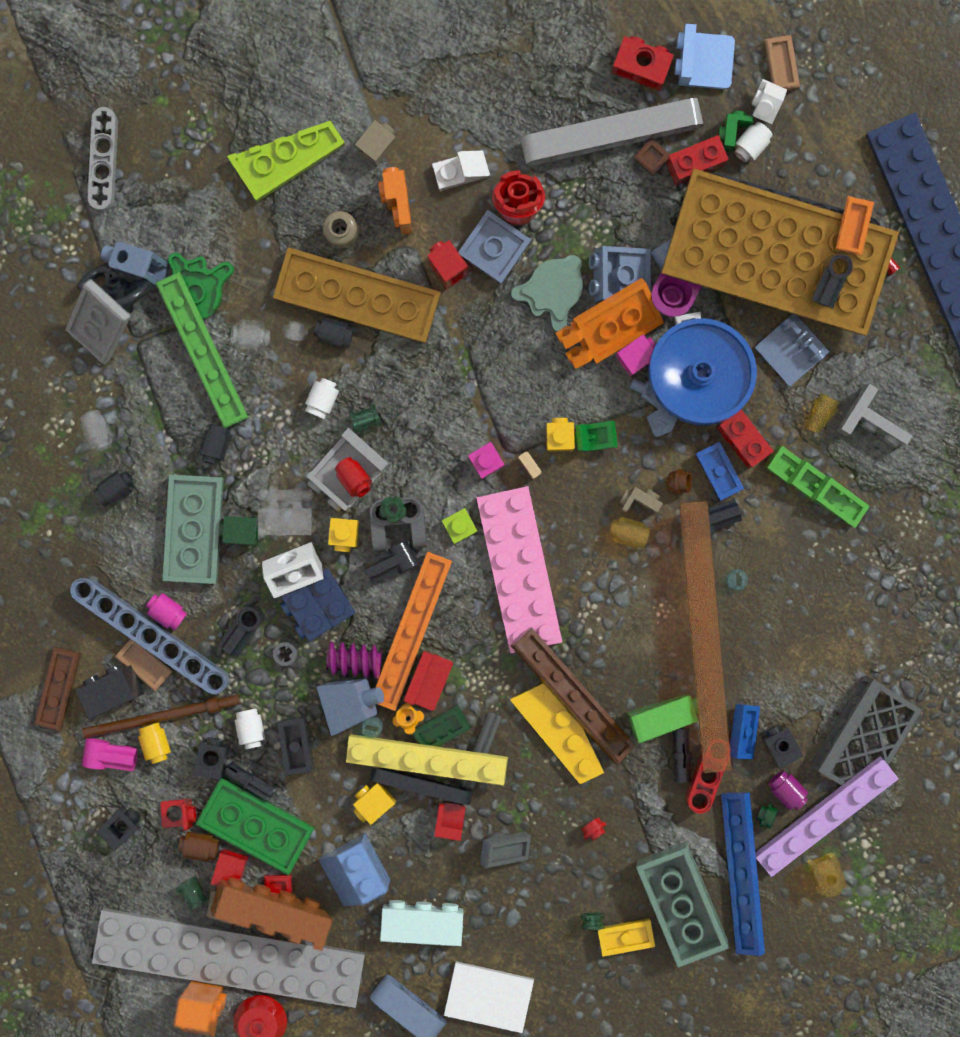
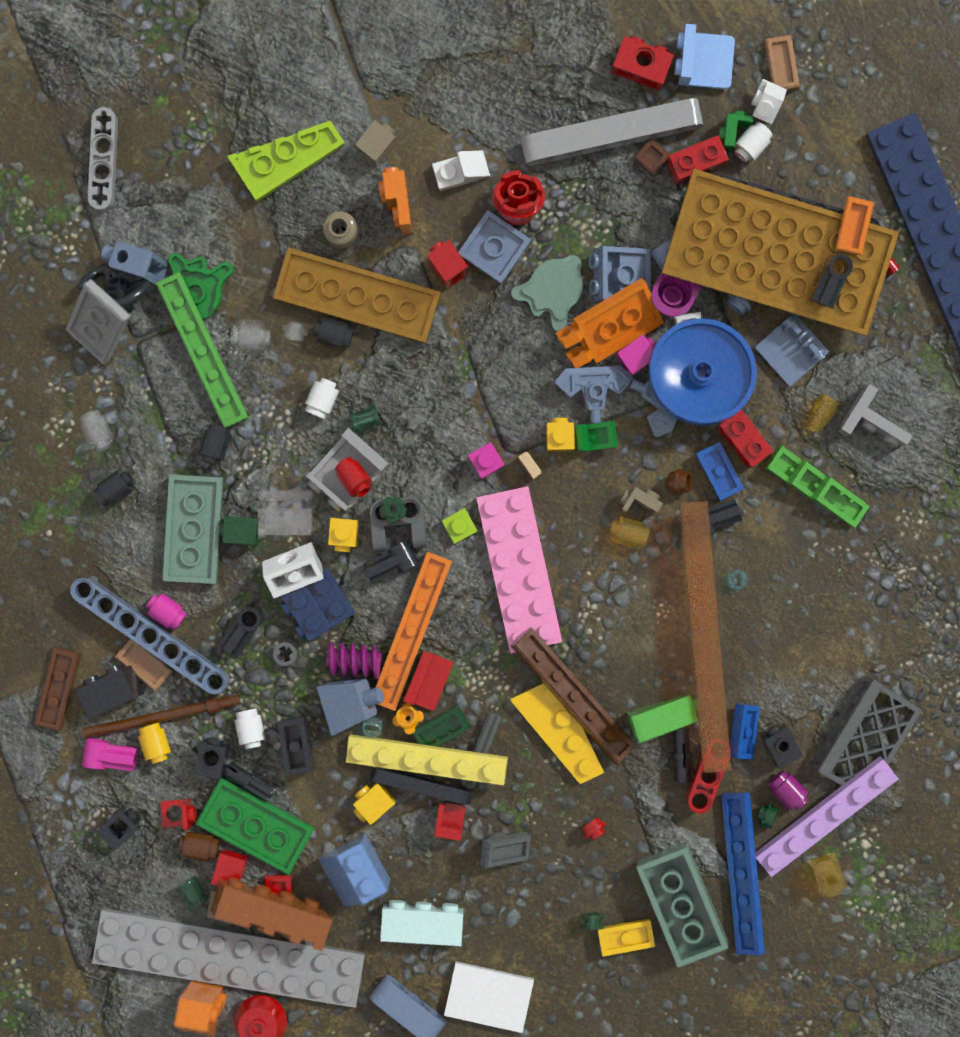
none -> sand blue piece [555,366,633,423]
none -> sand blue plate [726,295,752,315]

